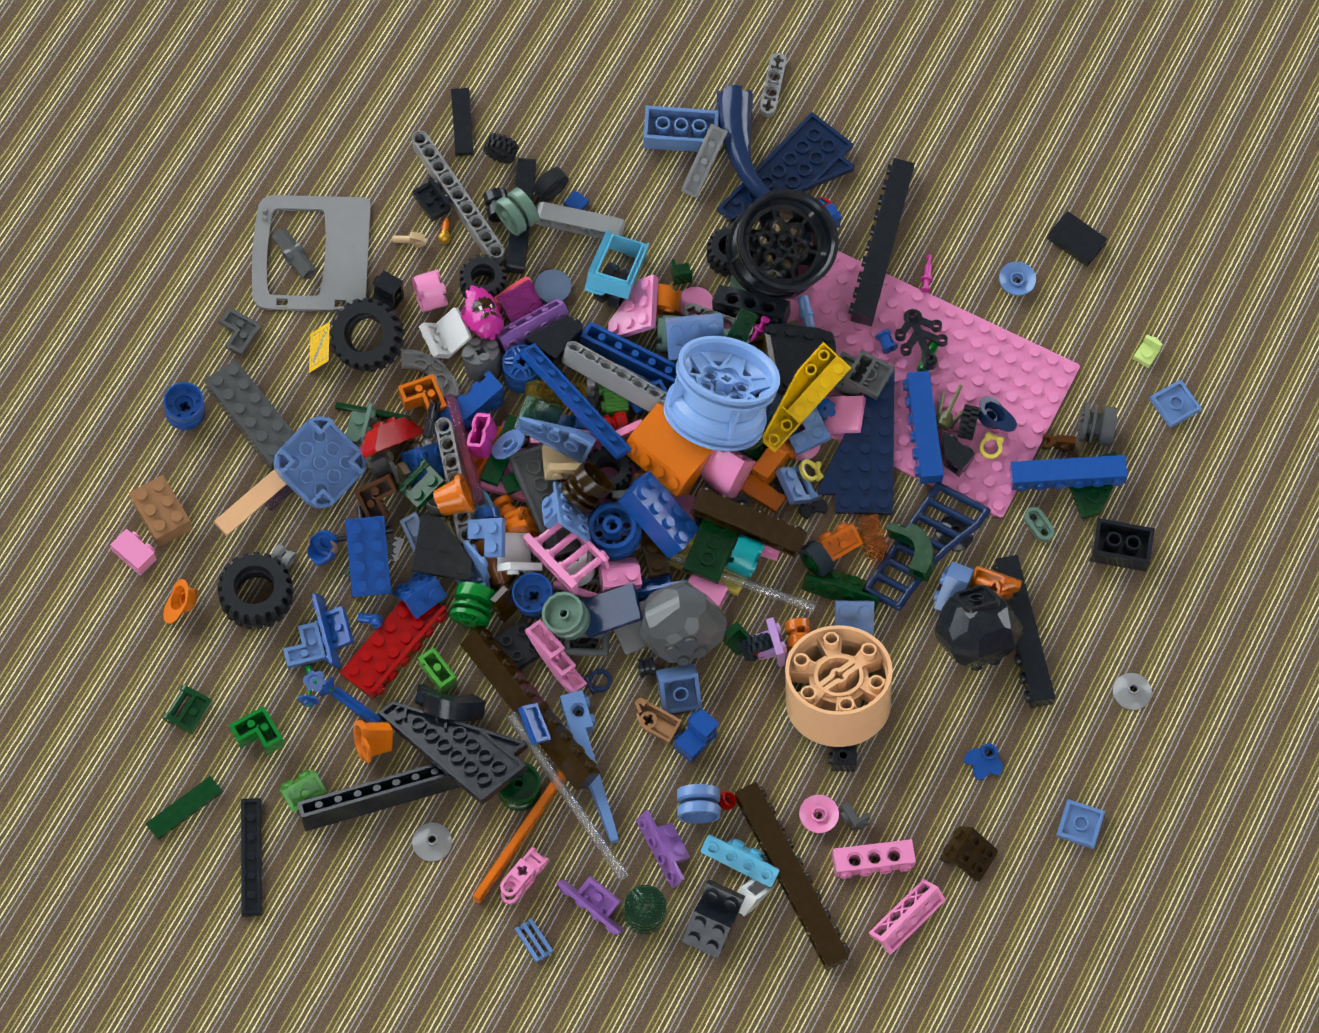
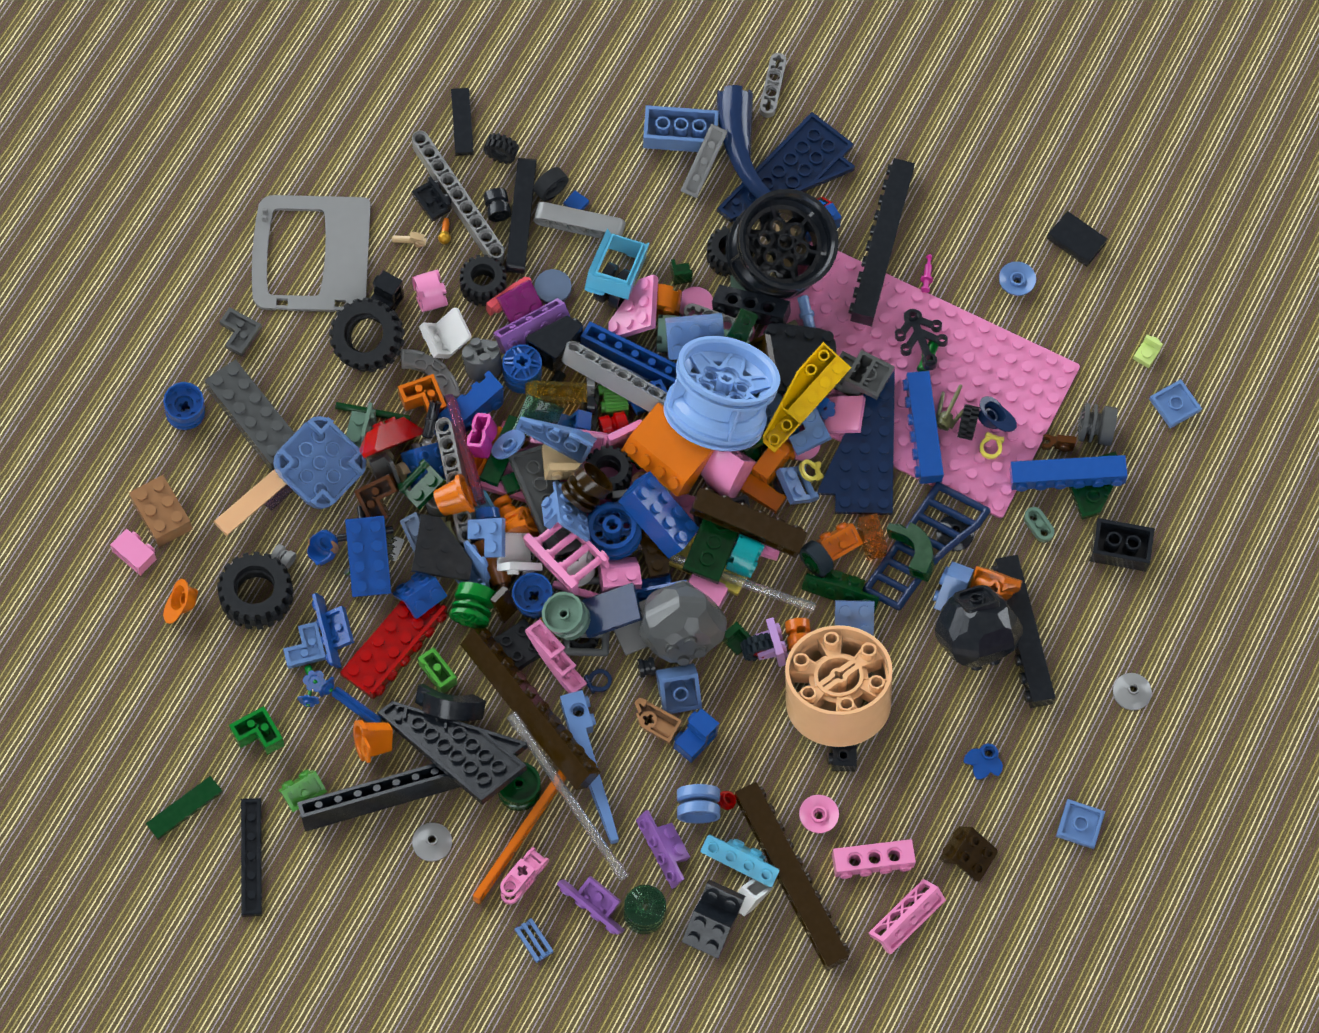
dark green plate [162,685,213,734] -> none
dark grey piece [272,228,316,280] -> none
yellow sticker [309,322,330,373] -> none
blue arm [357,613,383,628] -> none
dark pink head [461,285,504,341] -> none
sand green wheel [494,187,540,236] -> none
blue plate [518,703,551,746] -> none
blue tile [519,343,632,460] -> none
dark pink piece [750,316,770,341] -> none
black piece [799,499,828,520] -> none
dark grey bracket [840,802,871,831] -> none
blue bush [875,329,898,354] -> none
black slope [940,432,975,477] -> none

